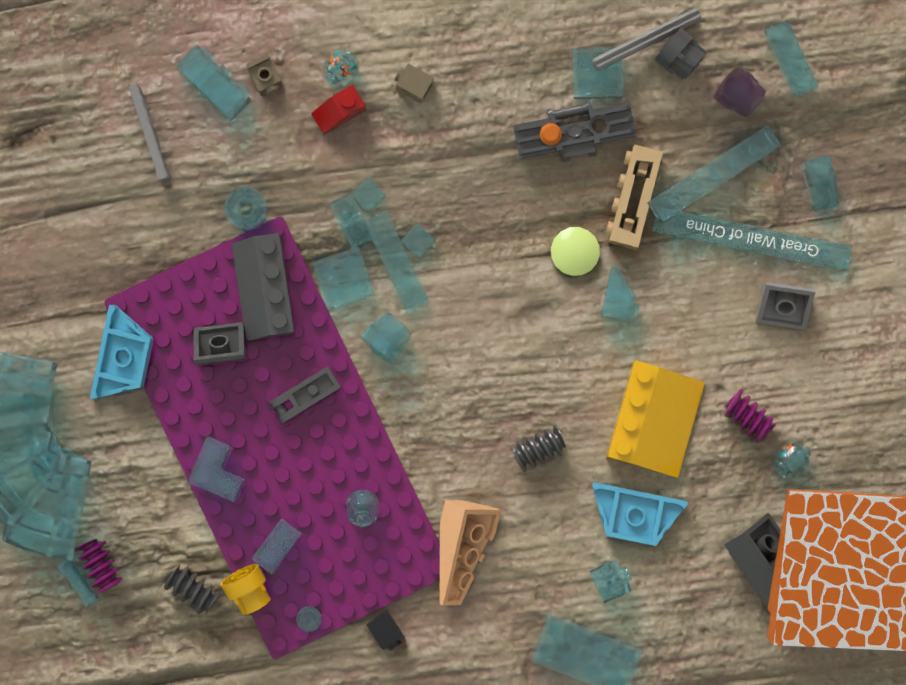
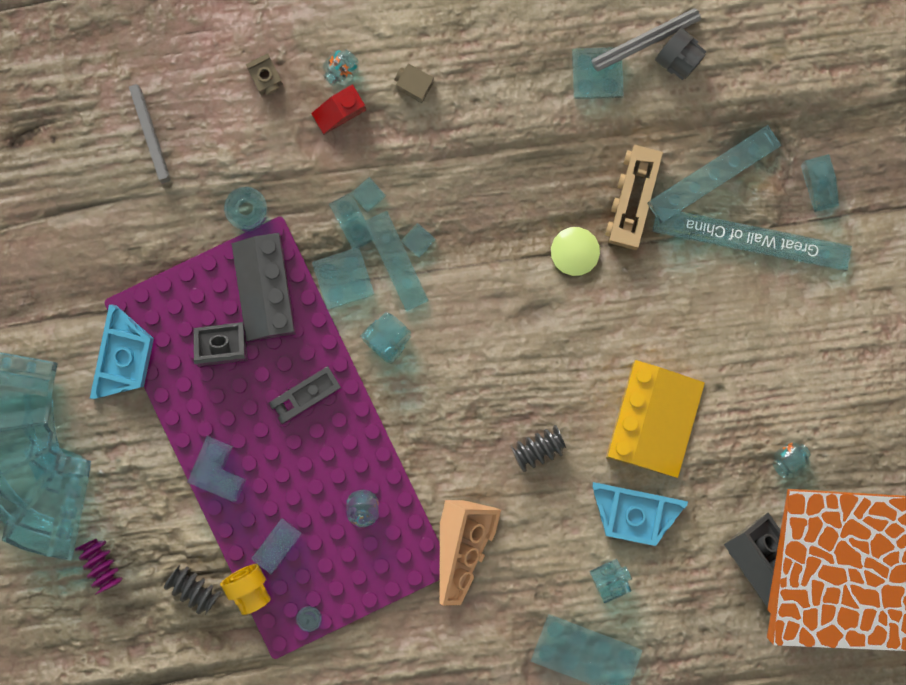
clear light blue pin [57,558,99,608] -> none
clear light blue brick [176,45,251,122] -> none
black brick [366,610,404,651] -> none
dark grey piece [513,101,637,162] -> none
clear light blue slope [601,266,639,323] -> none
clear purple piece [714,66,766,117] -> none
magenta piece [723,389,778,444] -> none
light grey slope [756,282,816,330] -> none
clear light blue plate [764,20,818,98] -> none

